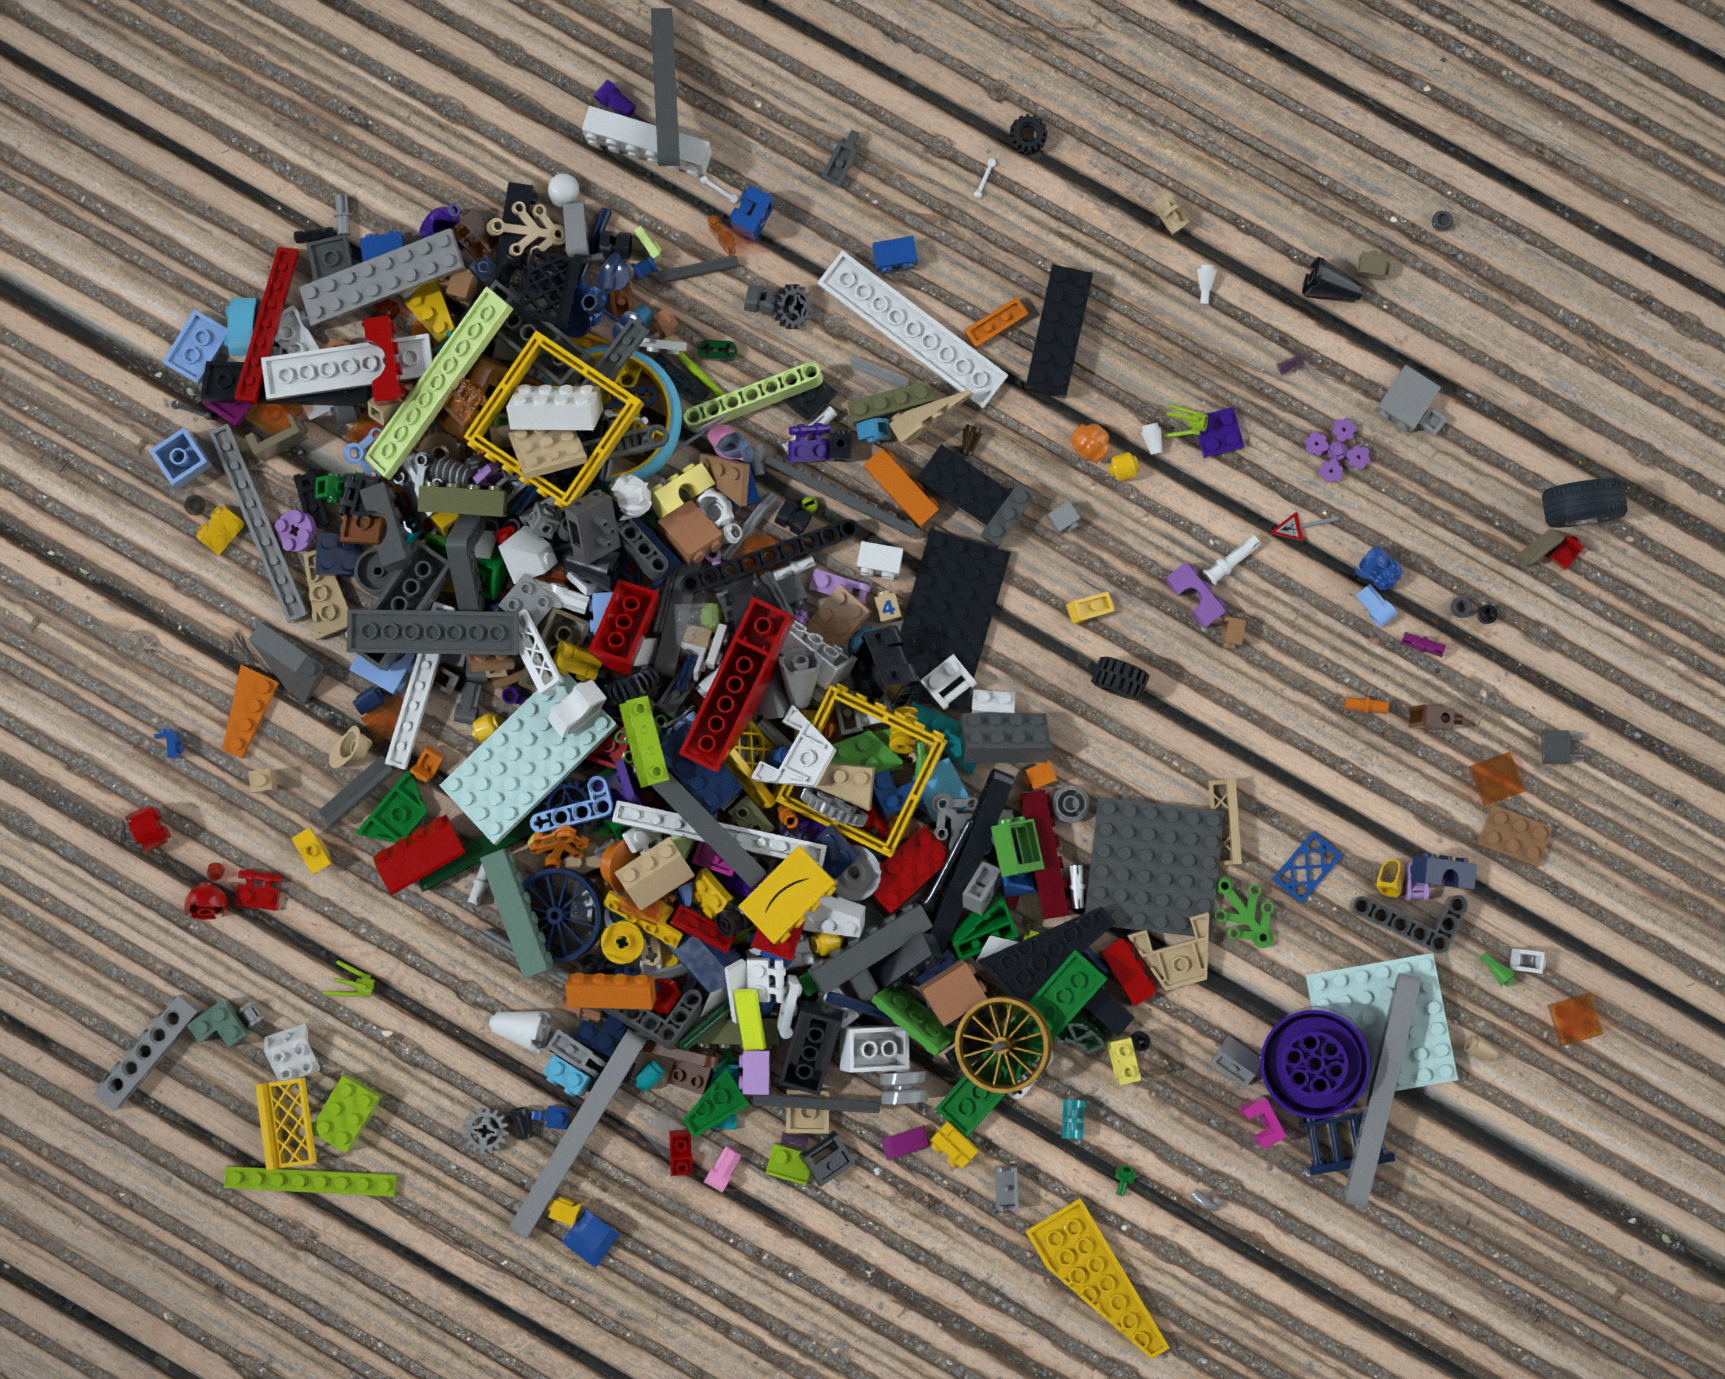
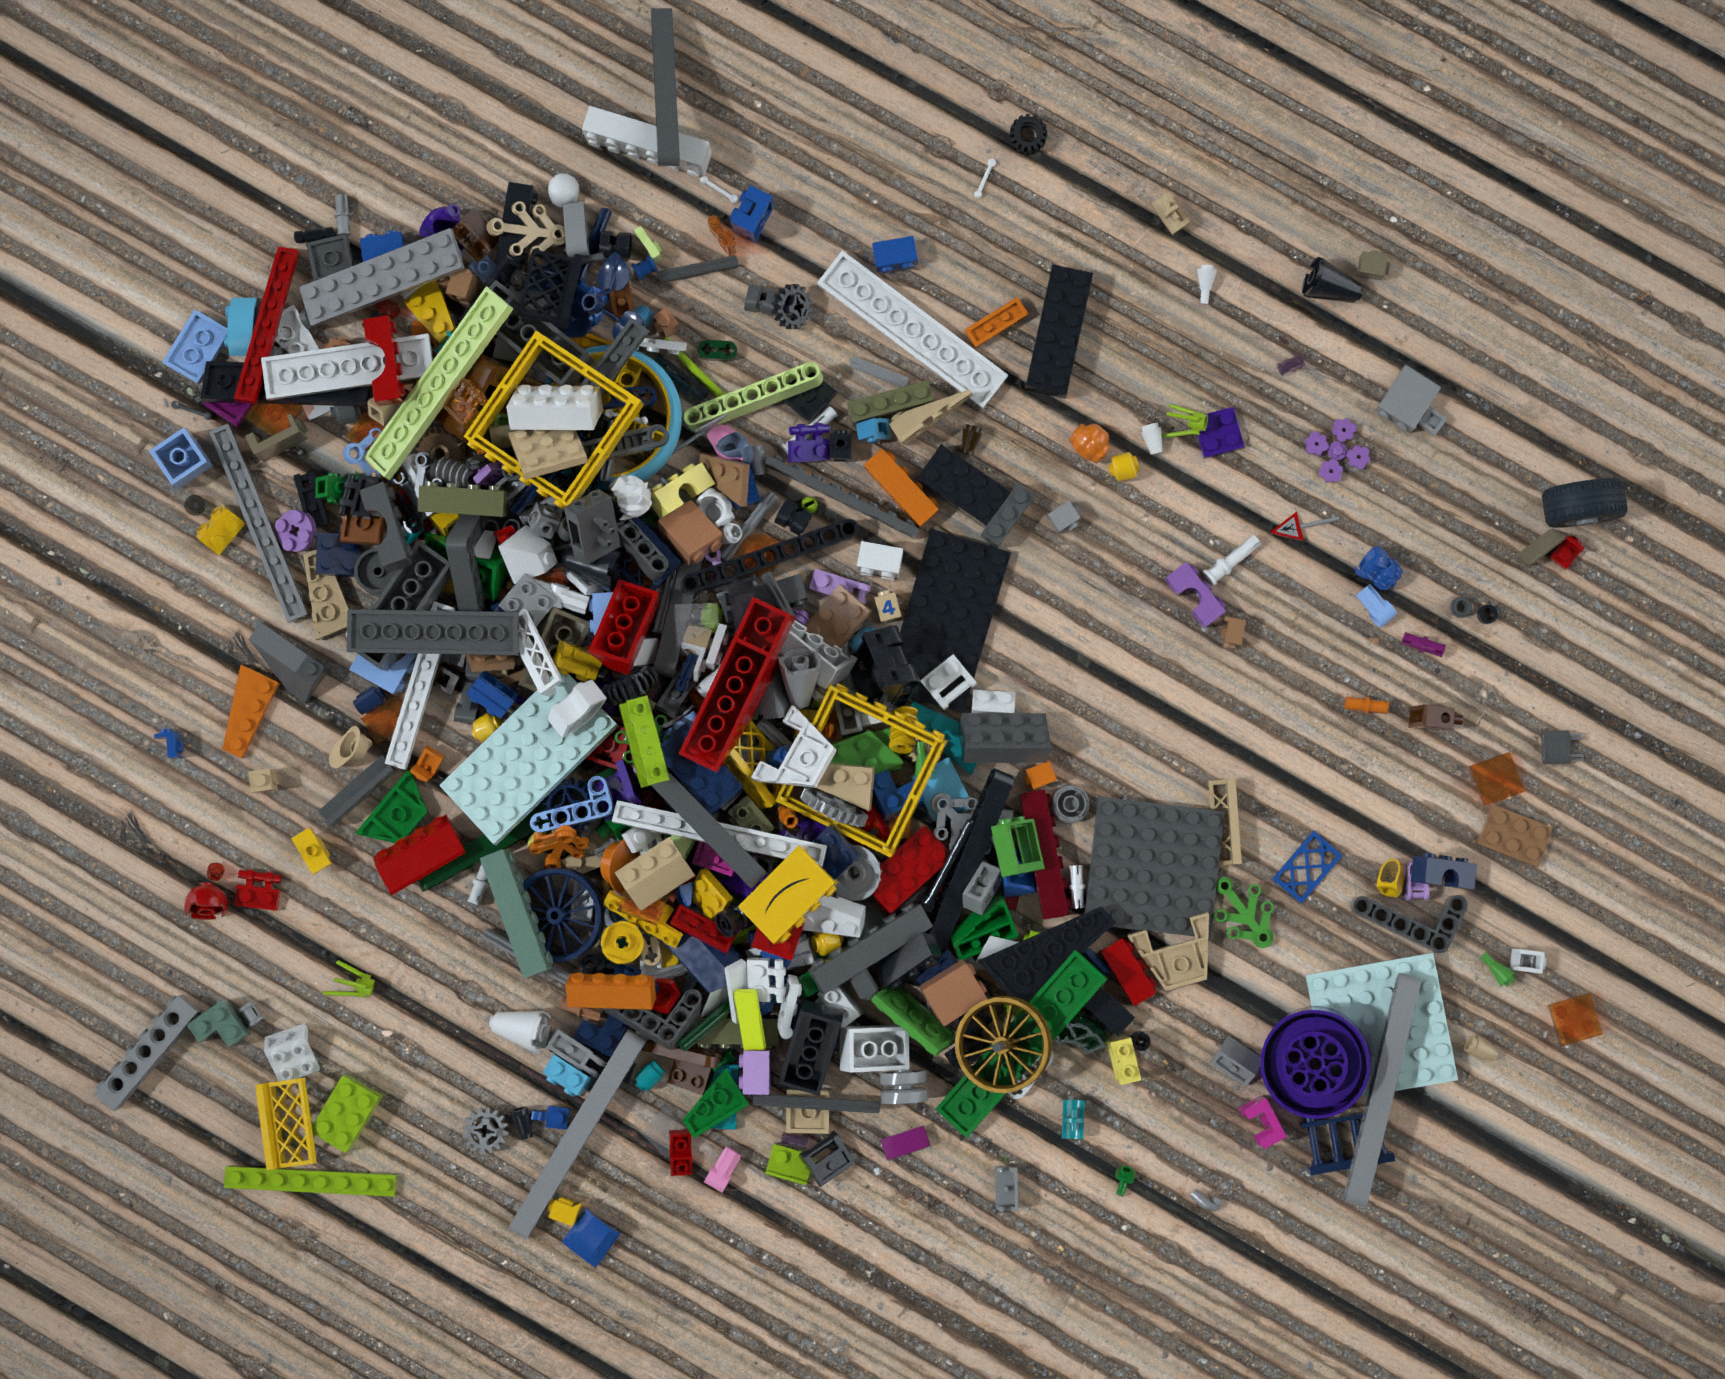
red brick [125,805,171,854] -> none
dark purple piece [593,79,637,118] -> none
white pin [772,554,816,581] -> none
dark grey hinge [821,130,859,188] -> none
dark blue axle [826,991,893,1022] -> none
yellow brick [930,1120,979,1169] -> none
yellow wing [1025,1198,1169,1359] -> none
yellow plate [1066,591,1115,625] -> none
black tyre [1091,656,1150,700] -> none
dark grey plate [1431,211,1453,232] -> none
none -> blue brick [466,671,518,719]

